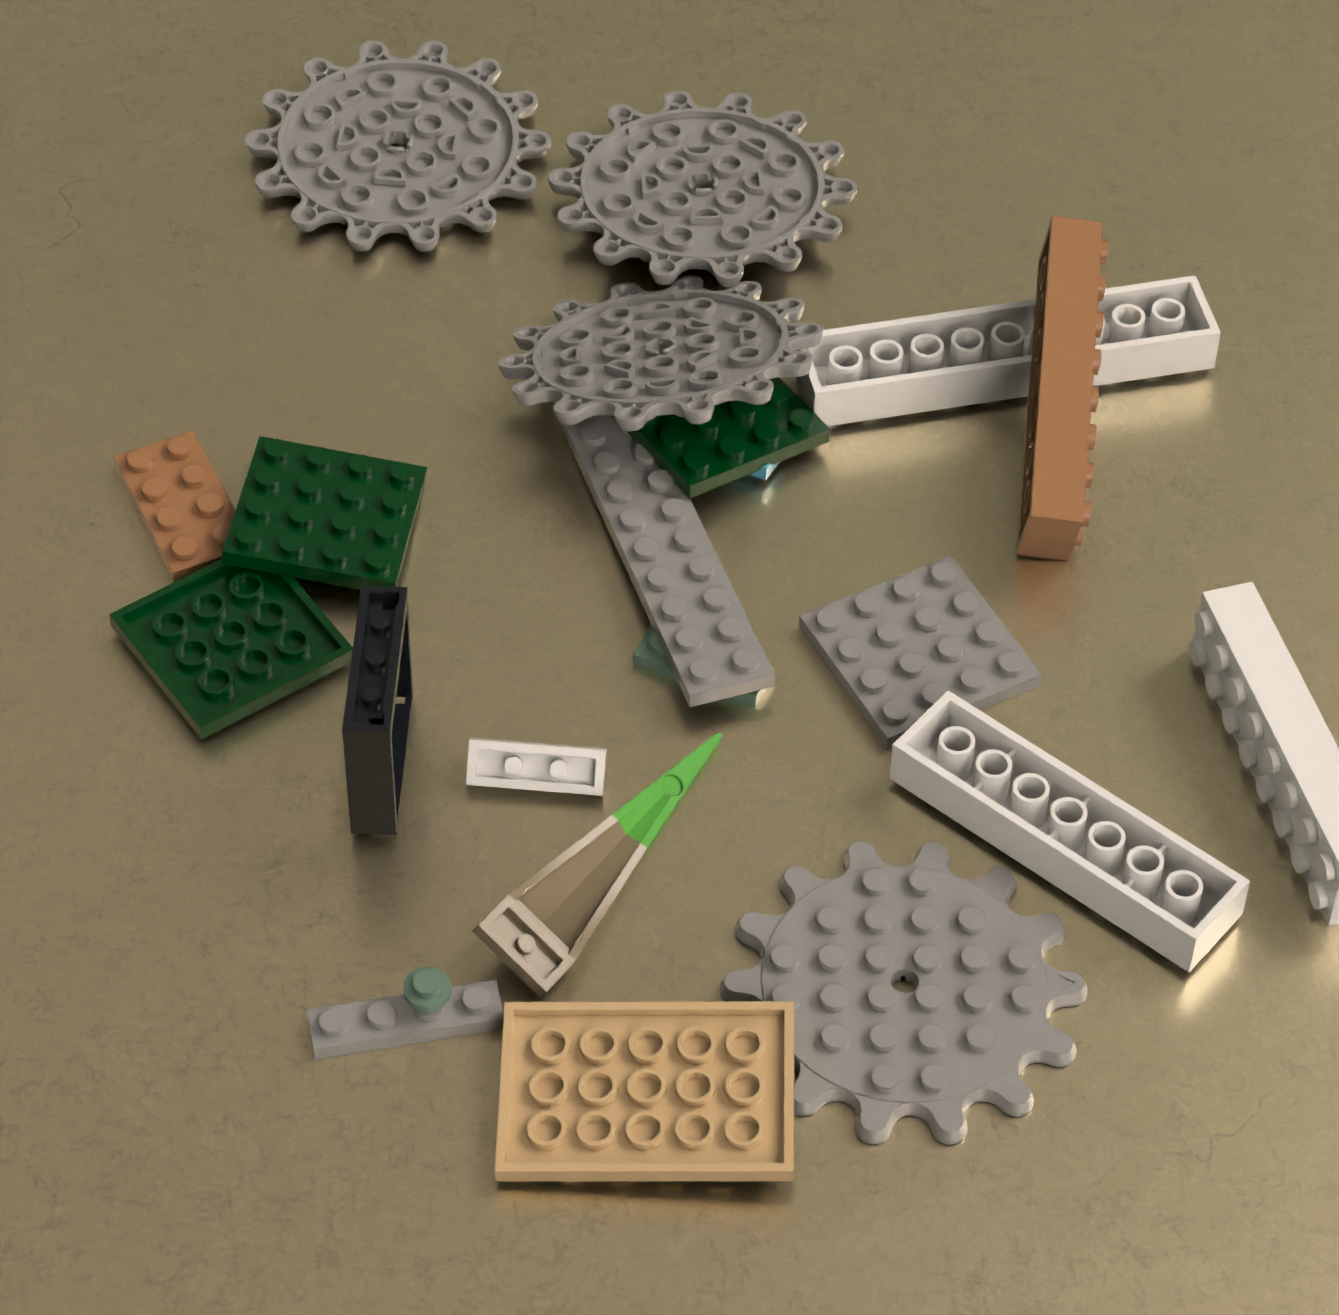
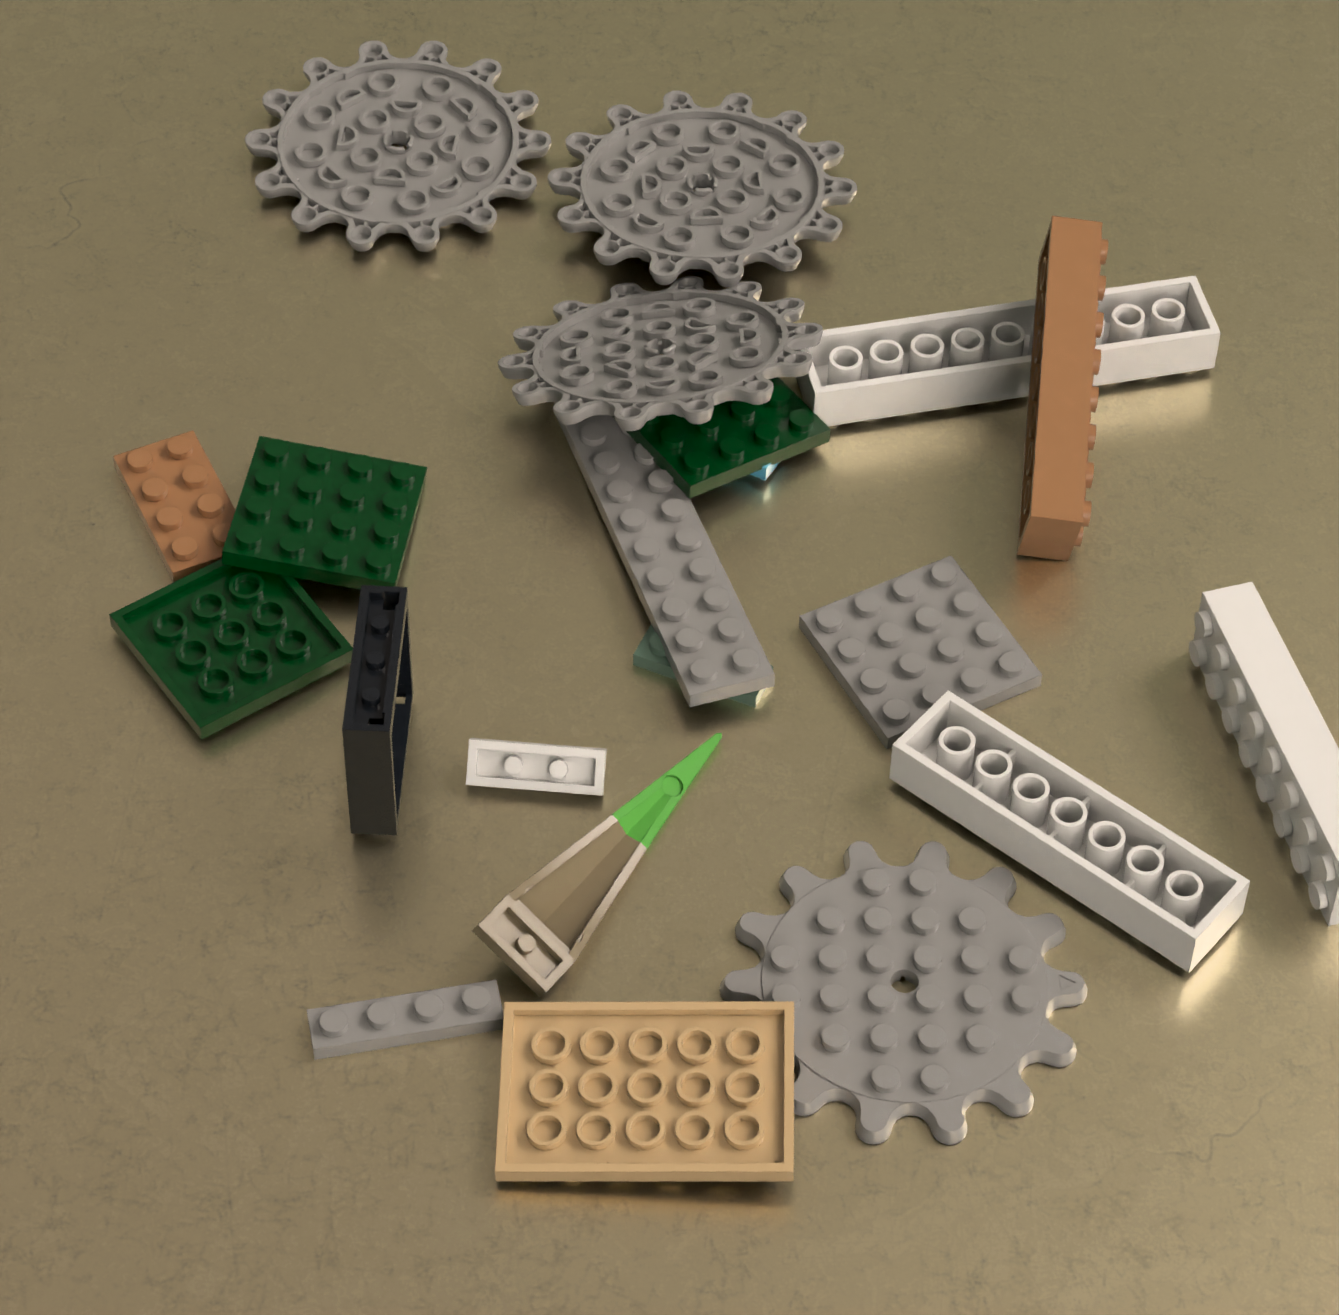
sand green plate [403,967,452,1014] -> none

